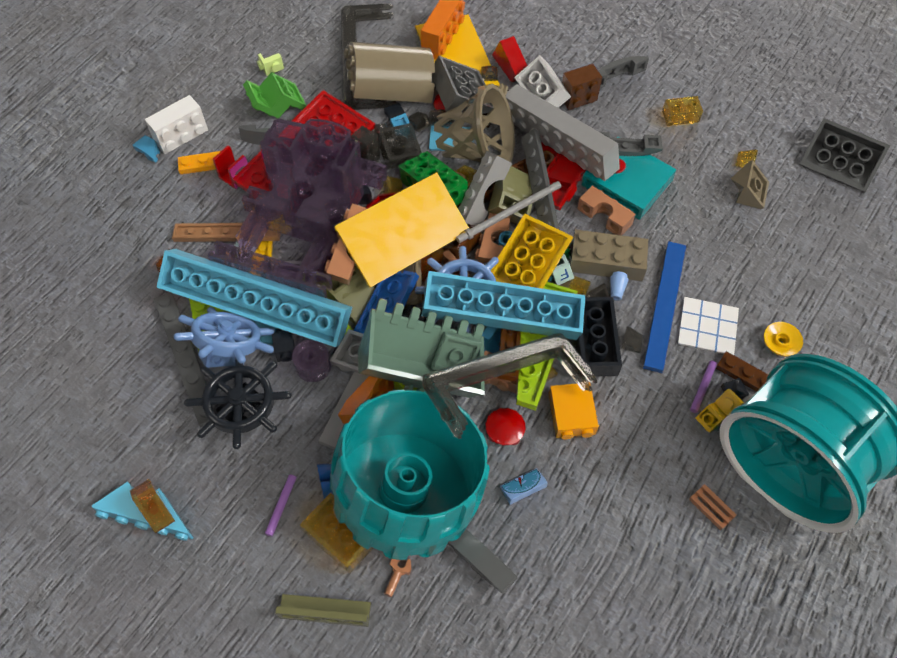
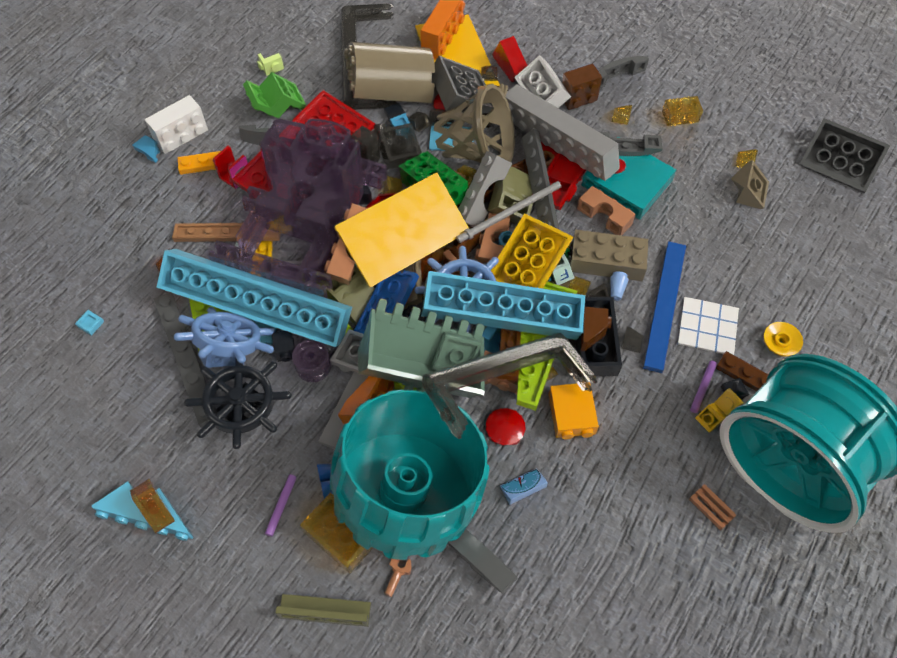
none -> medium azure tile [75,310,104,336]
none -> reddish brown slope [581,307,611,351]
none -> clear yellow slope [611,105,632,125]

